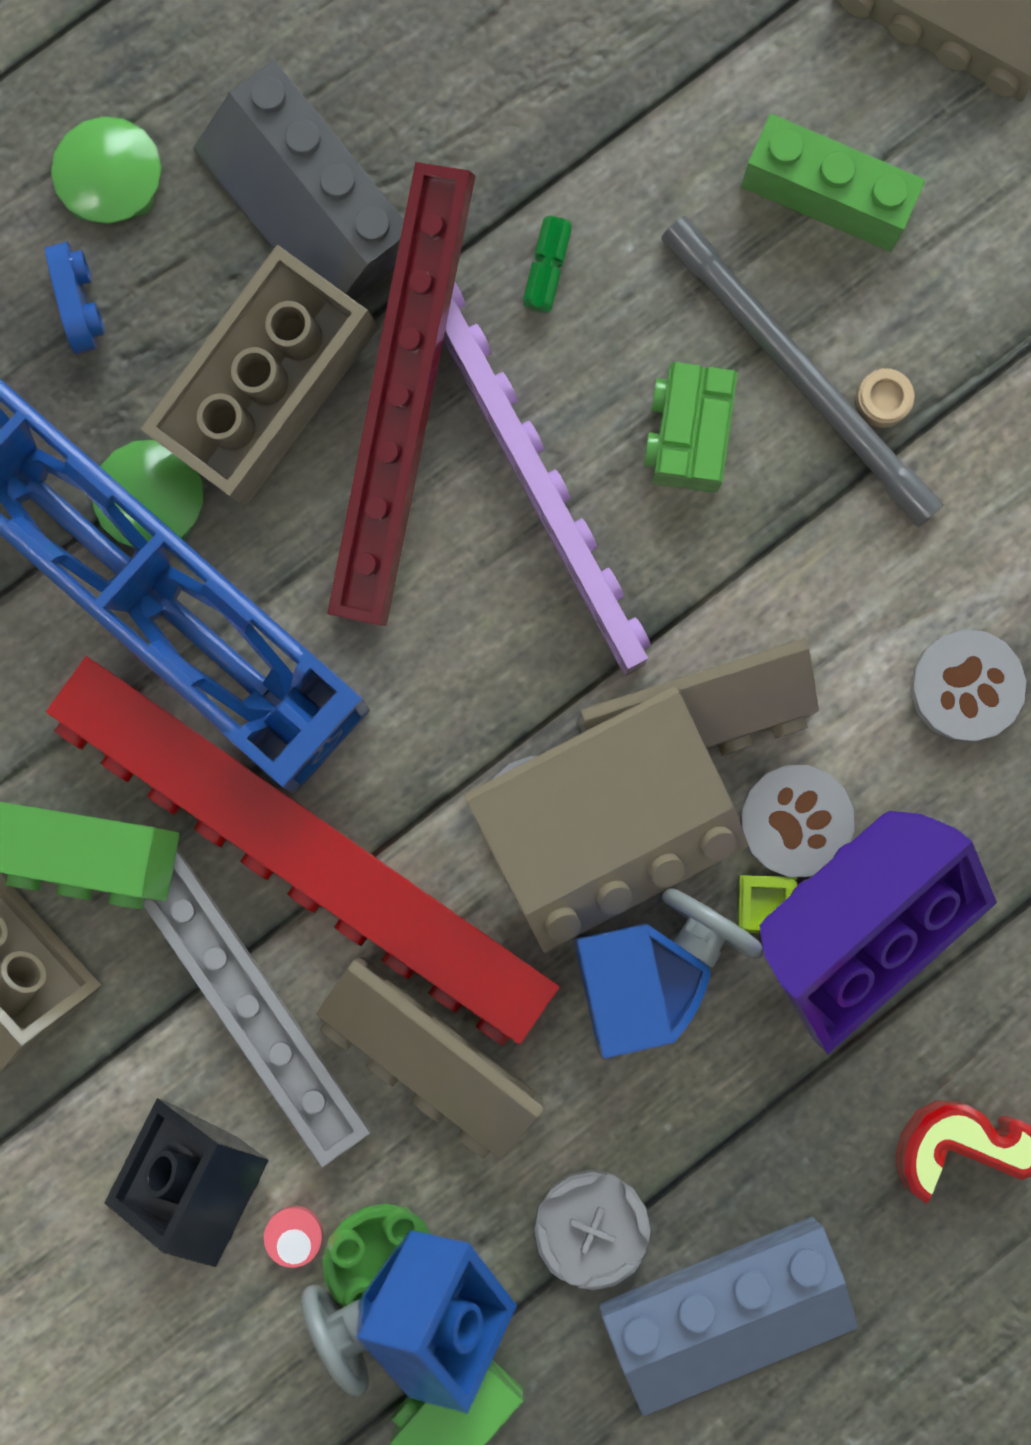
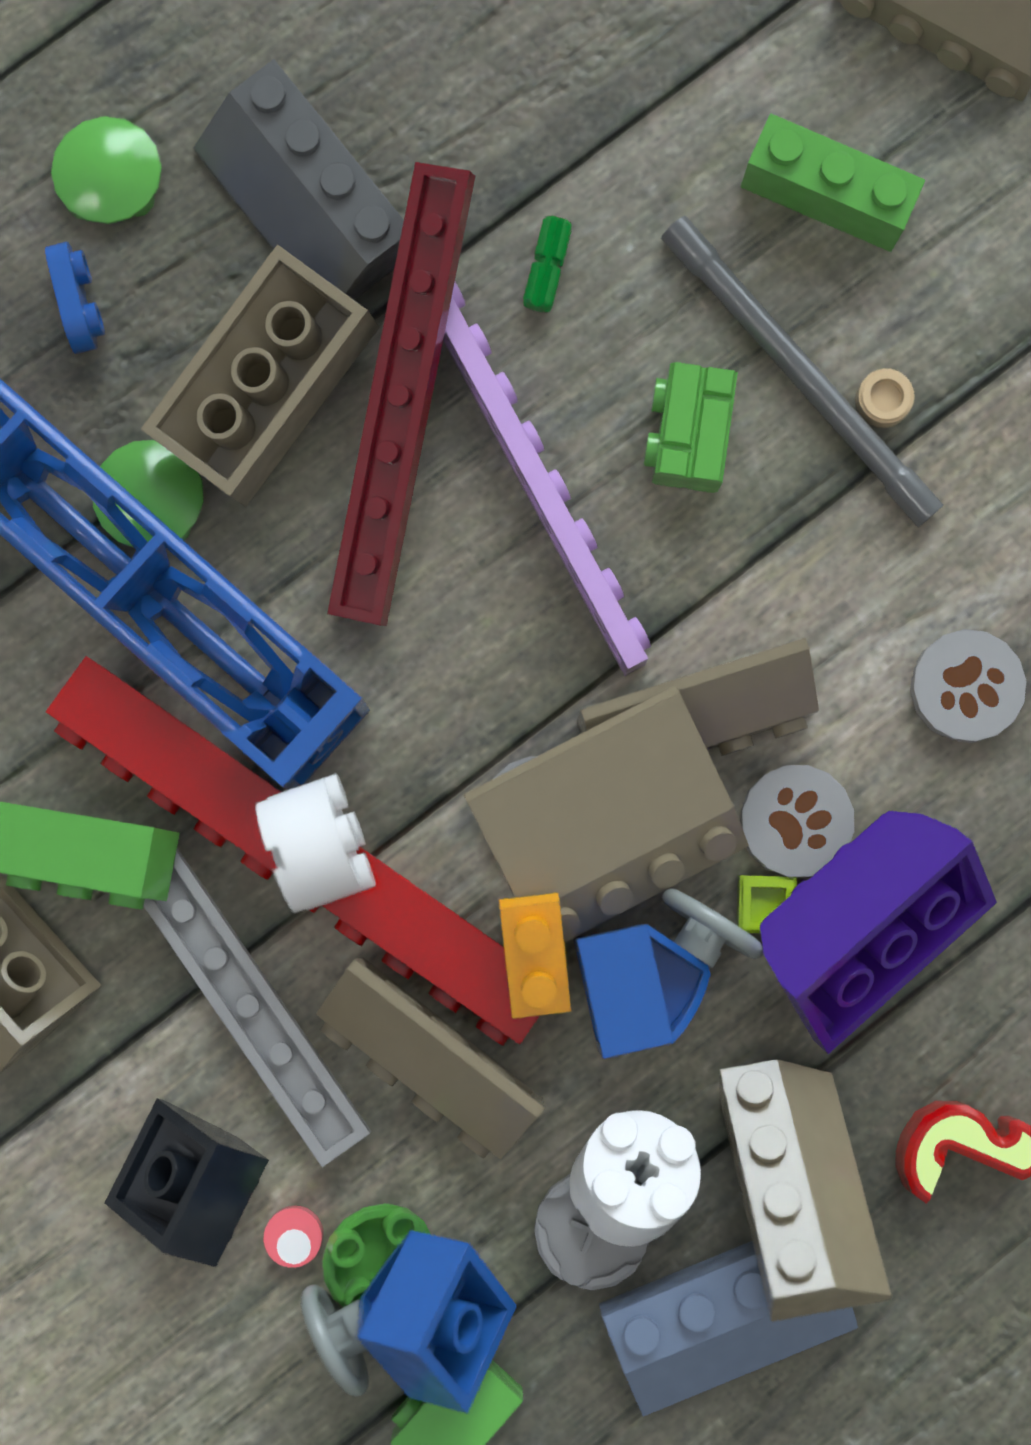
none -> white brick [256,773,376,913]
none -> light orange plate [499,893,571,1019]
none -> white brick [570,1111,700,1247]
none -> dark tan slope [719,1059,892,1322]

